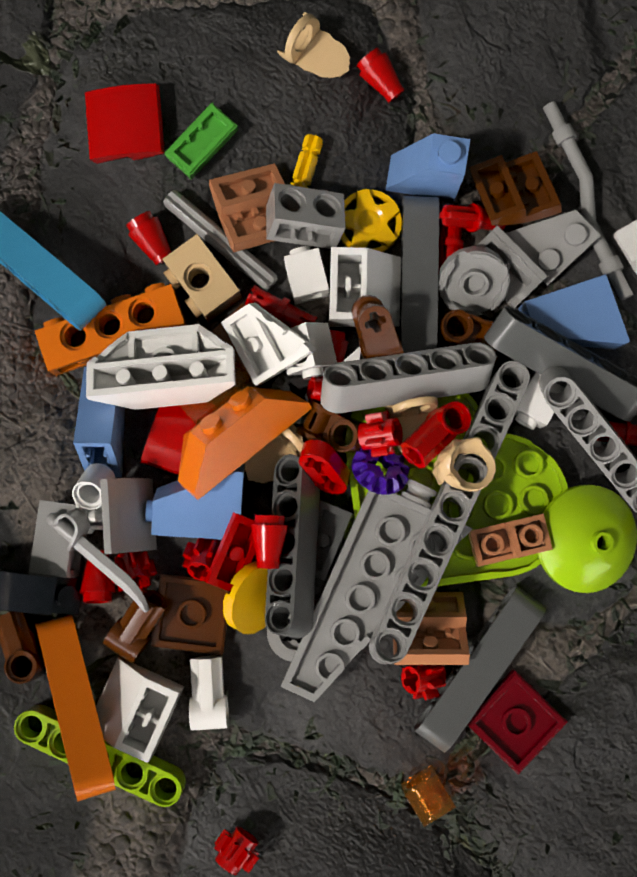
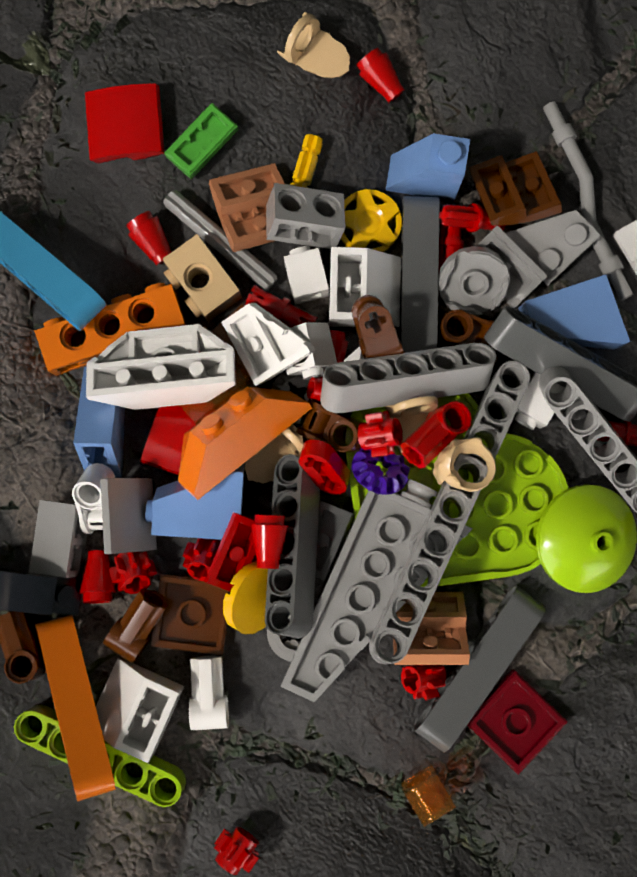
light grey sword [47,510,150,613] -> none
nougat slope [468,513,553,567] -> none

